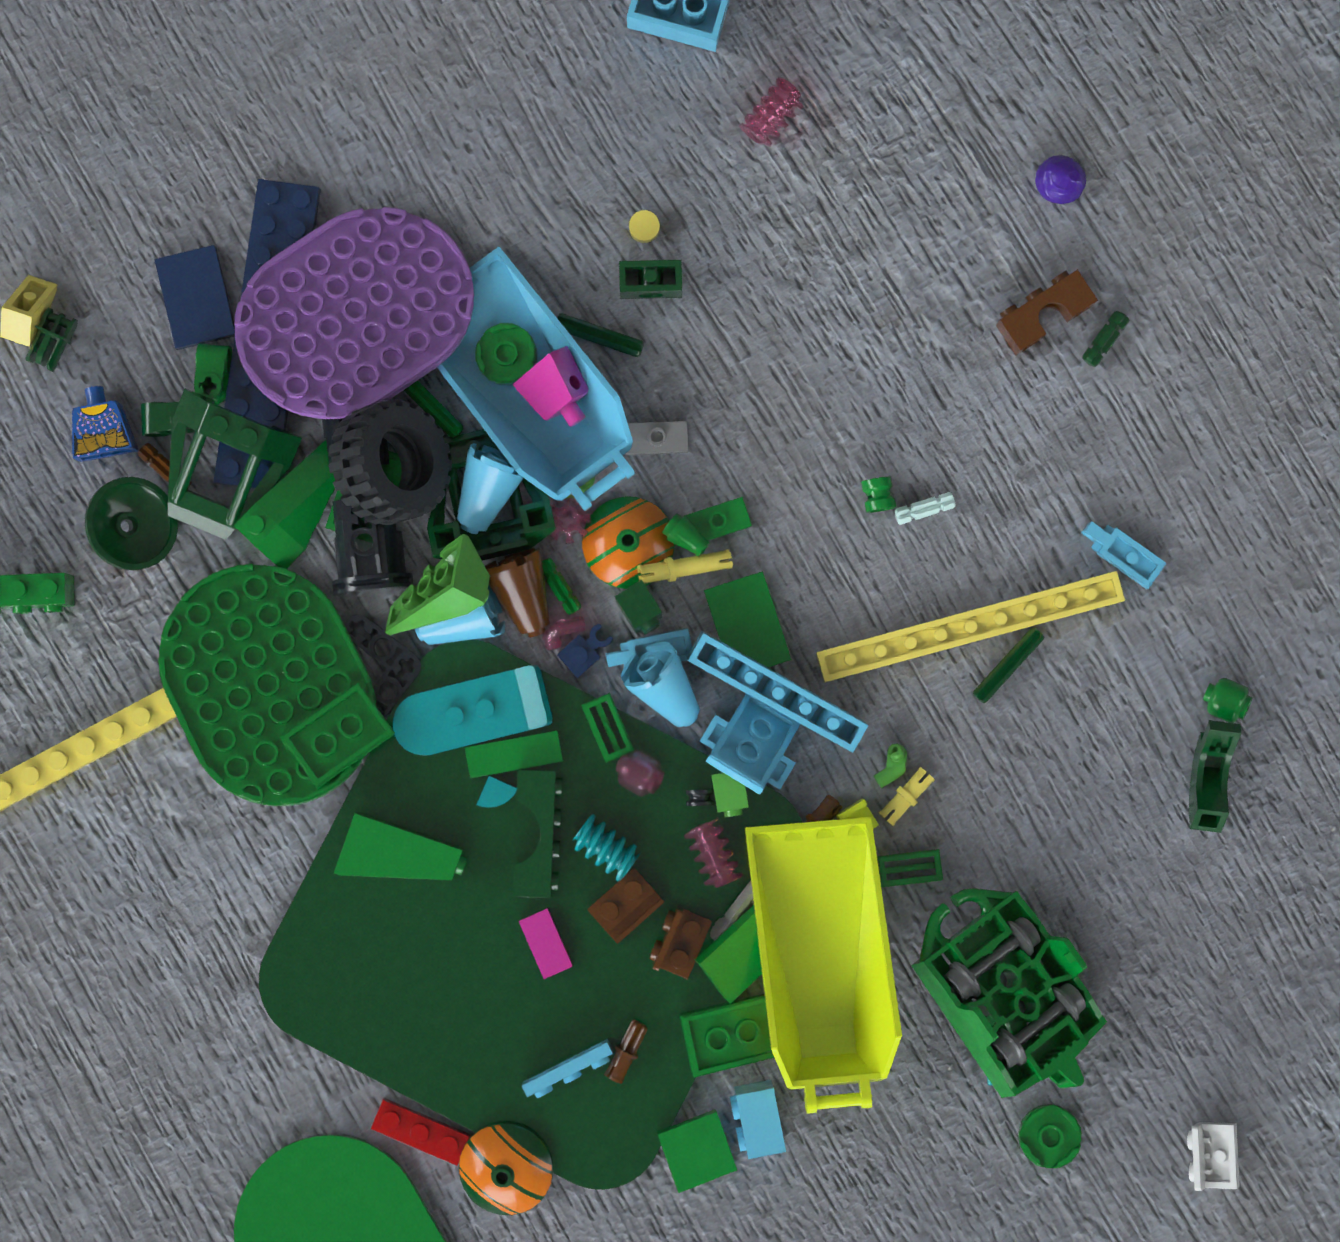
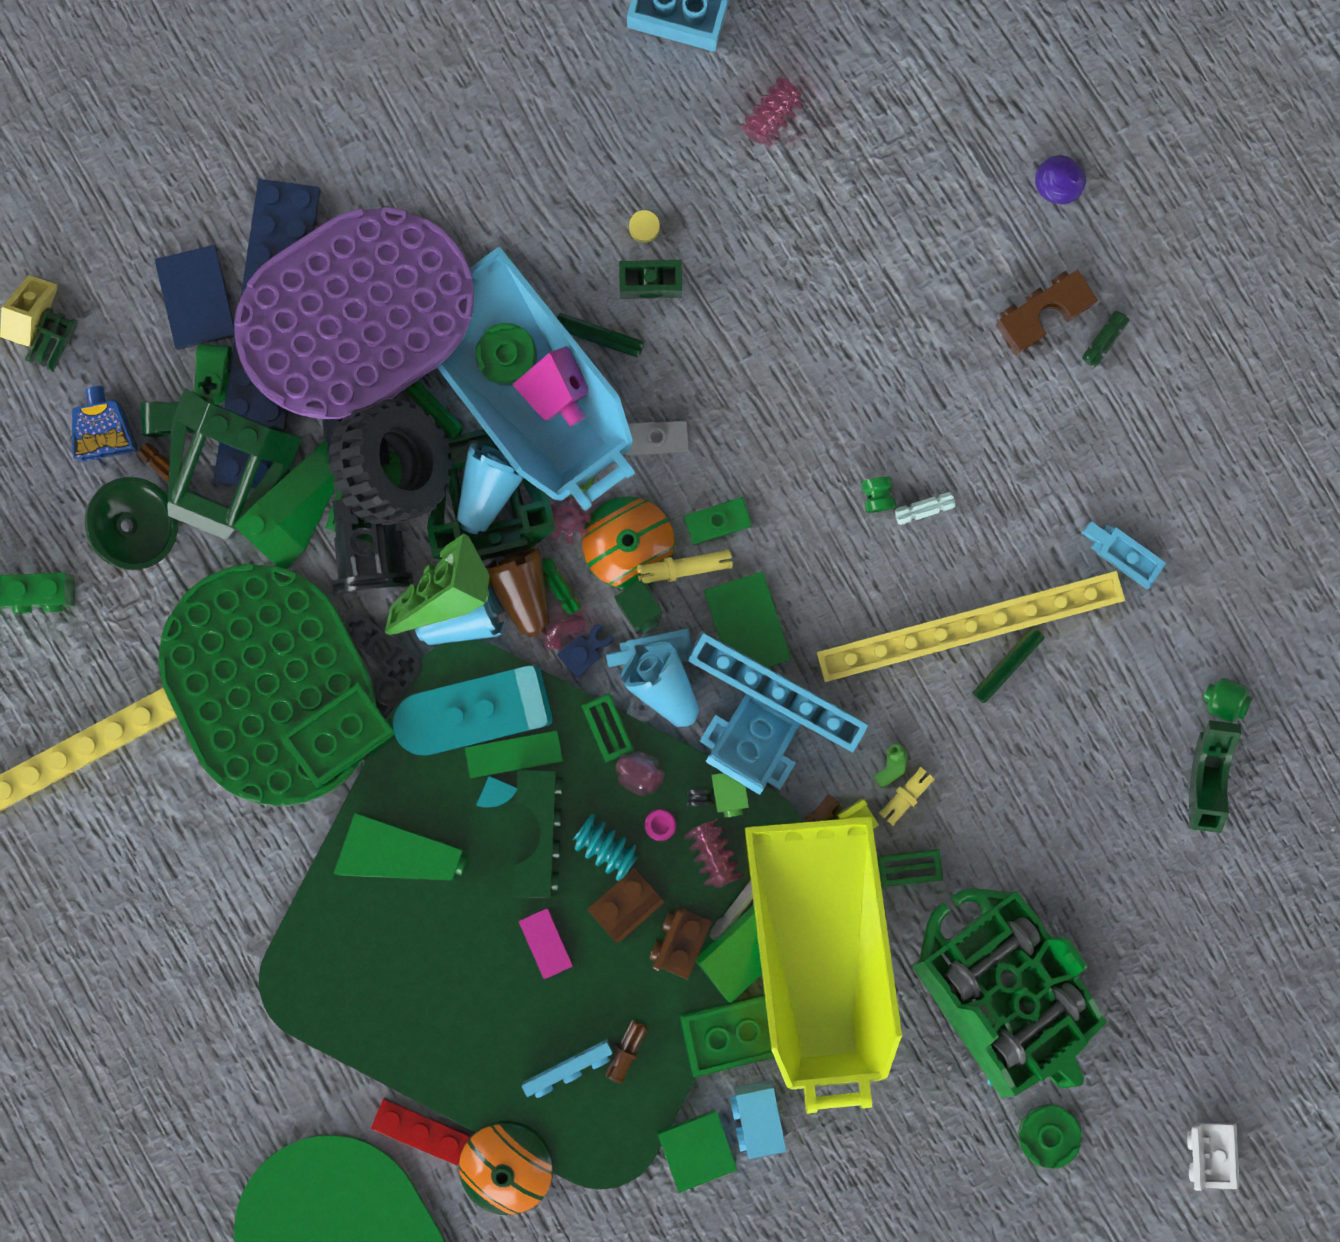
green cone [662,513,710,557] -> none
none -> dark pink tile [645,809,676,841]

